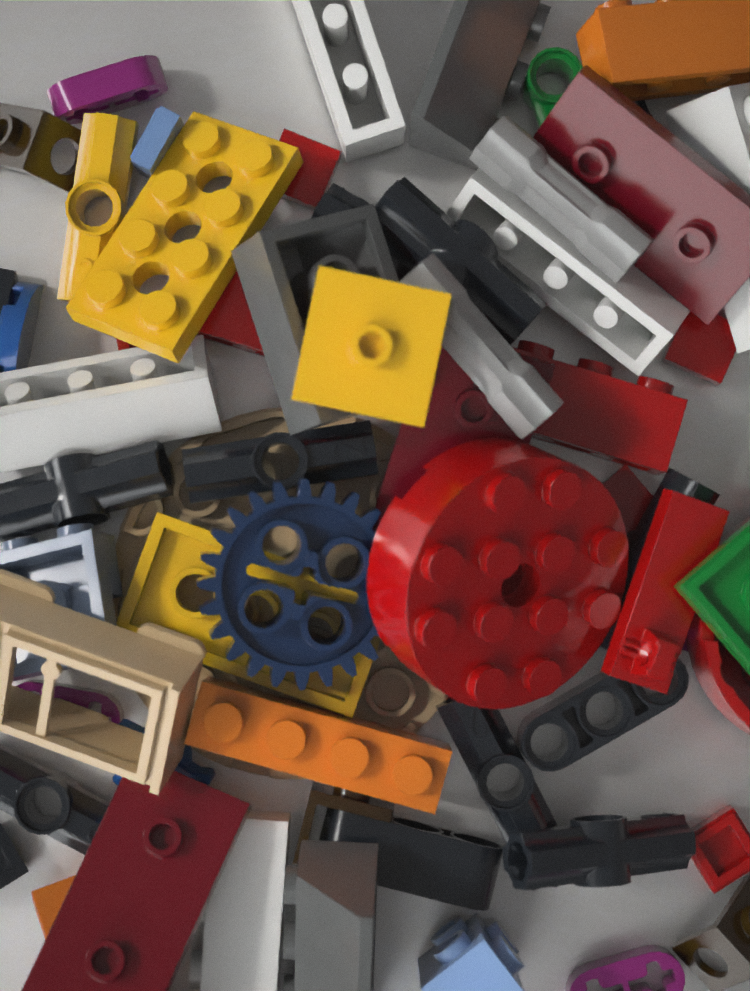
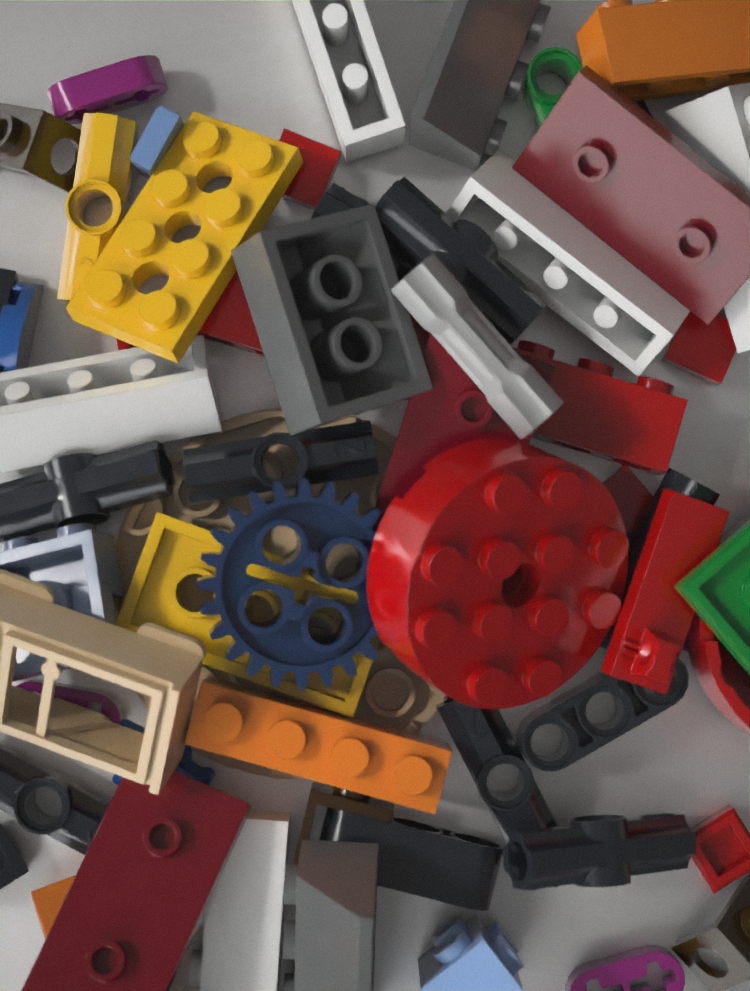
yellow plate [291,266,452,428] -> none
light grey axle [469,116,654,283] -> none

